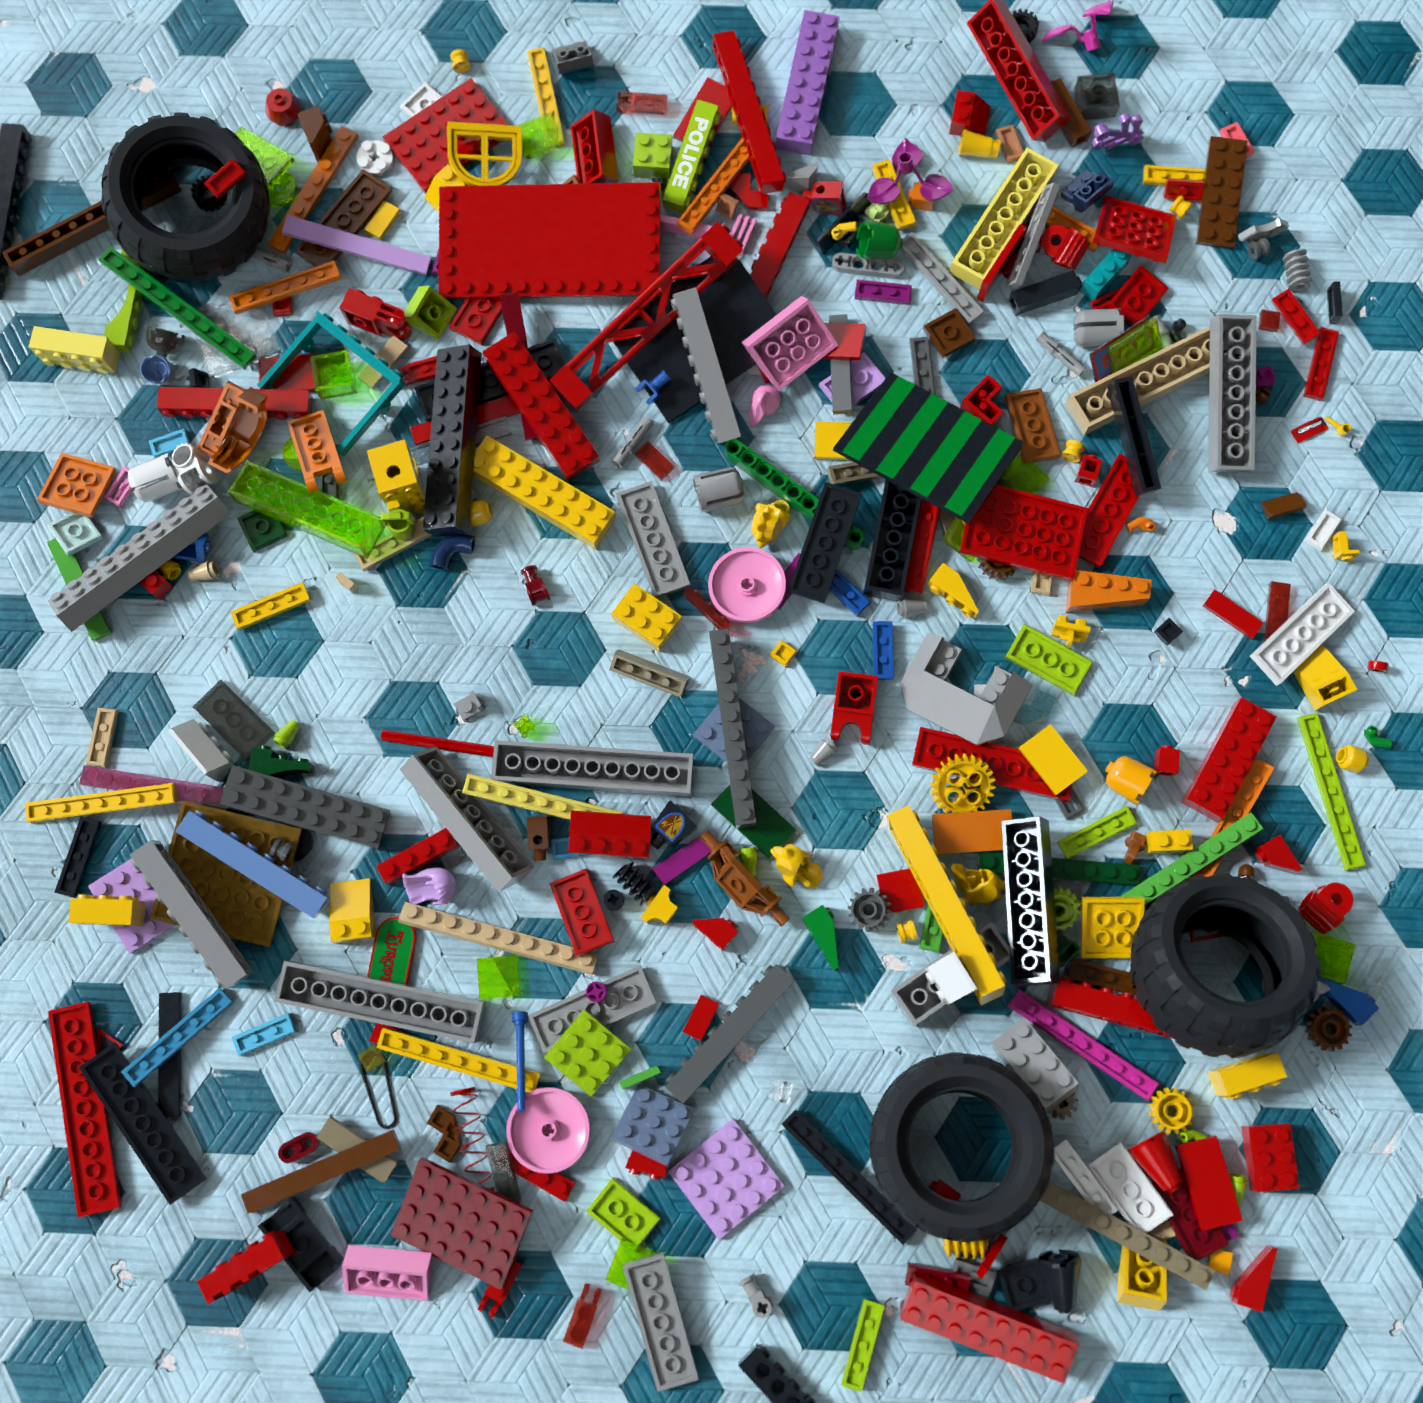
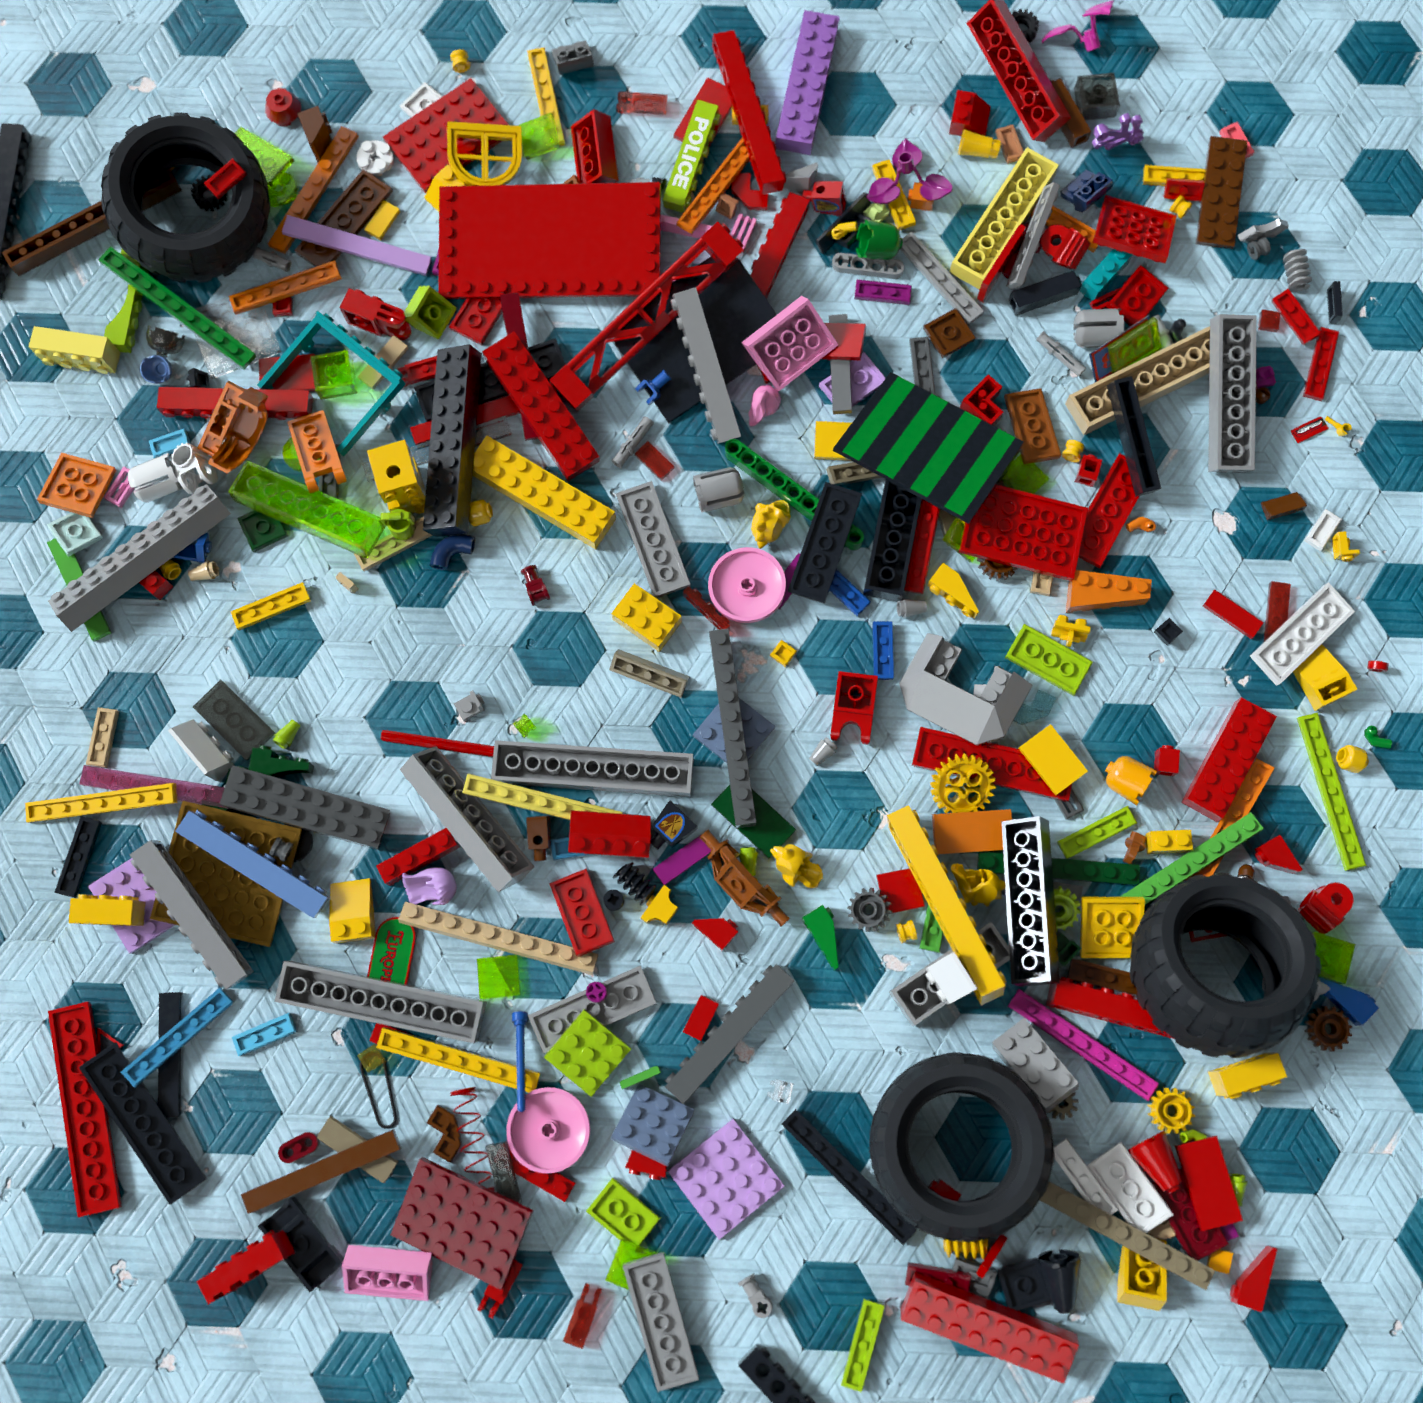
lime brick [633,132,673,179] -> none
red brick [1241,1123,1299,1192] -> none

